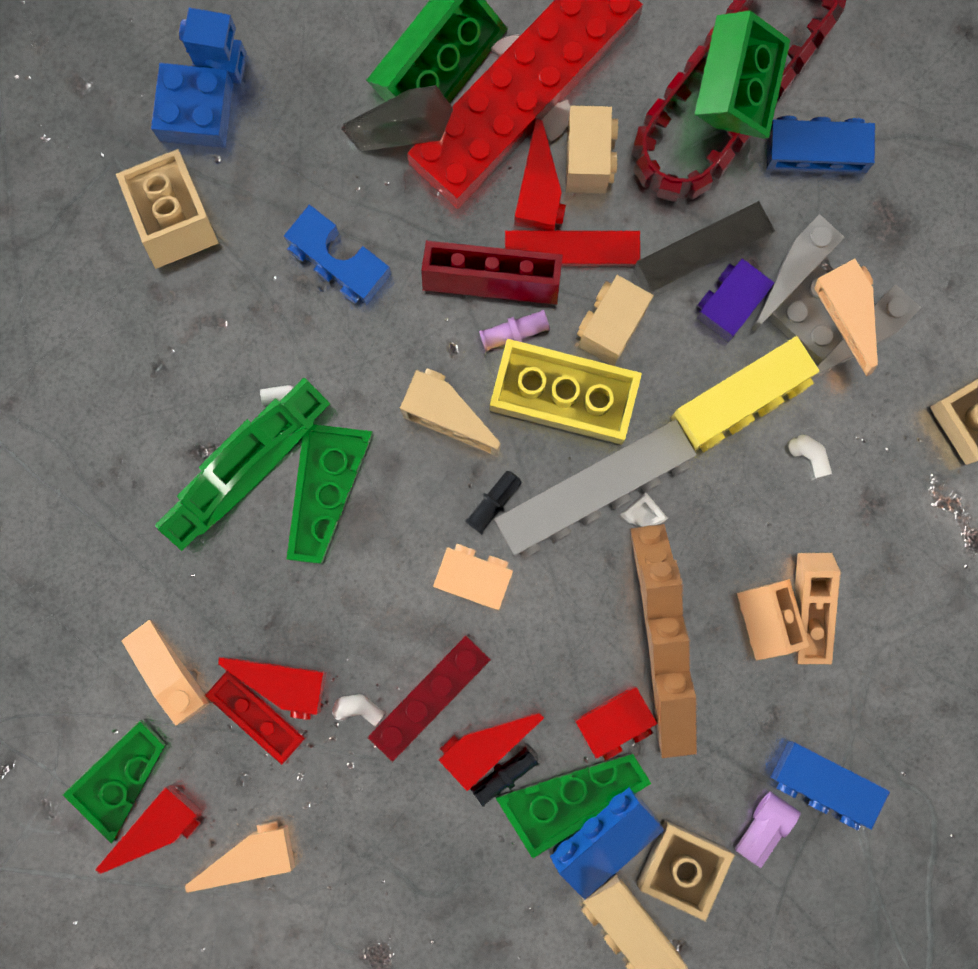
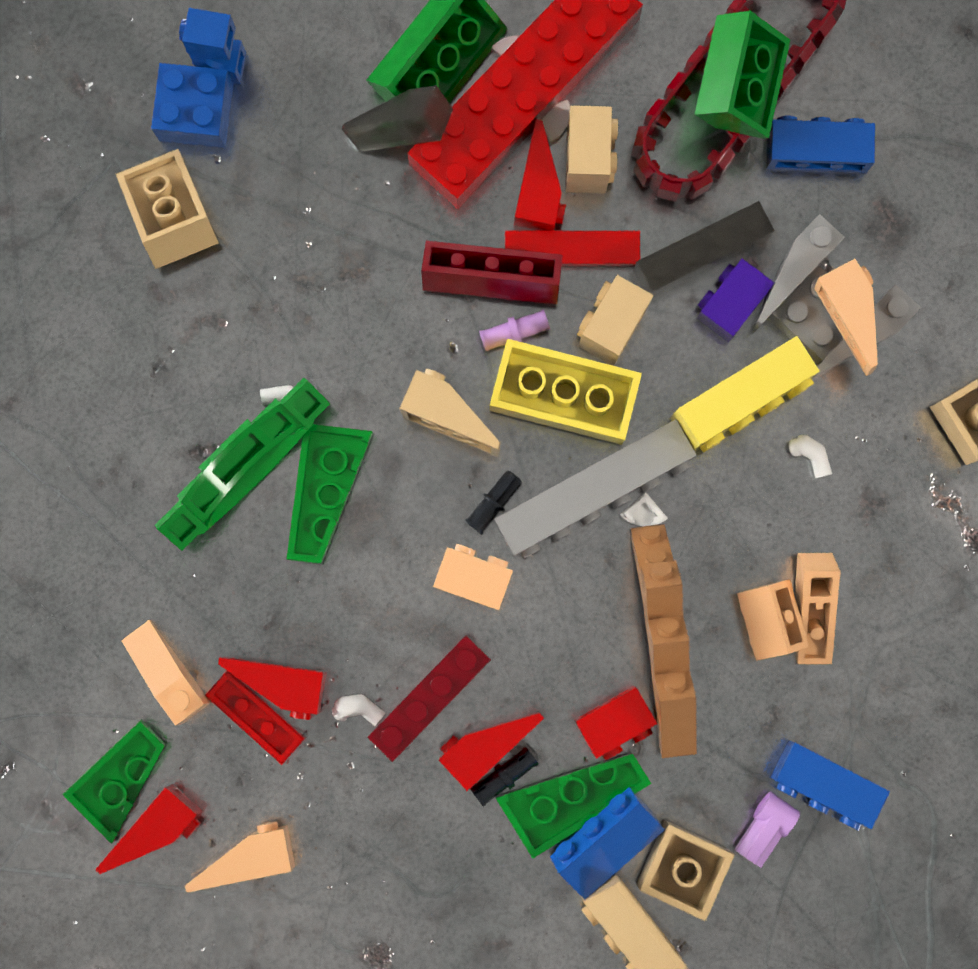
blue arch [284,204,391,305] -> none

